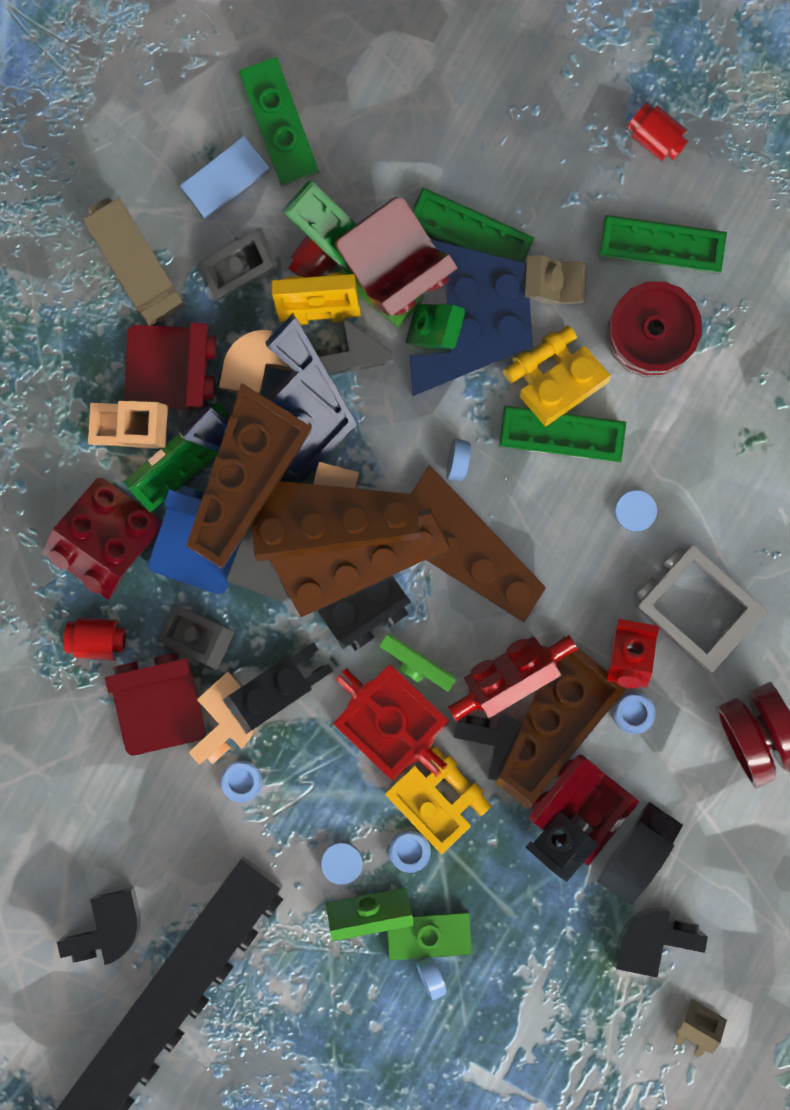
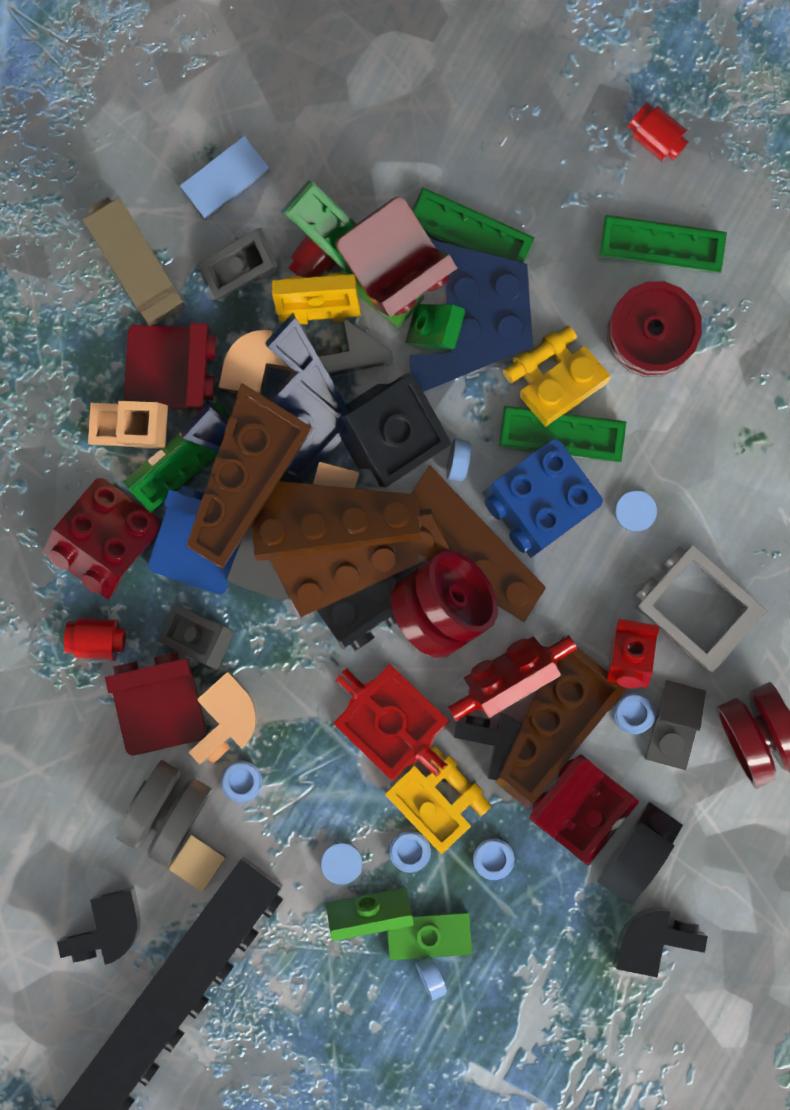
black hinge [223,642,333,734] -> none
green plate [238,56,319,187] -> none
bright green plate [379,634,456,692] -> none
dark tan bracket [525,255,587,305] -> none
black brick [525,811,599,882] -> none
dark tan tile [675,999,727,1057] -> none
none -> dark grey wheel [116,760,213,868]
none -> tan tile [169,834,226,892]
none -> black panel [339,373,452,488]
none -> dark red wheel [391,551,498,658]
none -> light blue tile [473,838,515,880]
none -> blue bracket [482,439,603,558]
none -> dark grey slope [645,680,706,770]

